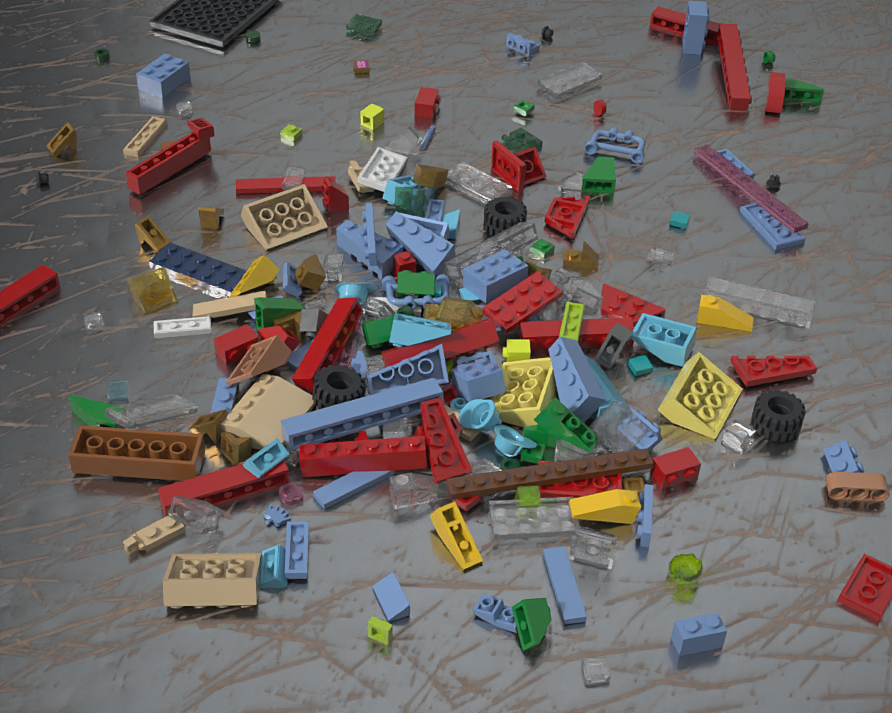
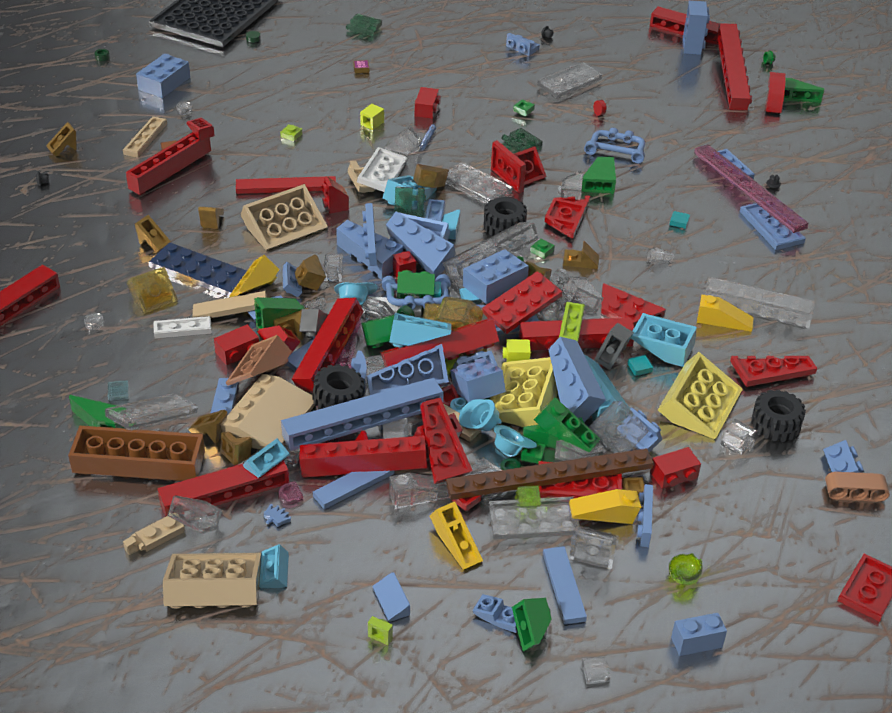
clear tile [282,165,305,190] -> none
medium blue plate [284,521,309,579] -> none

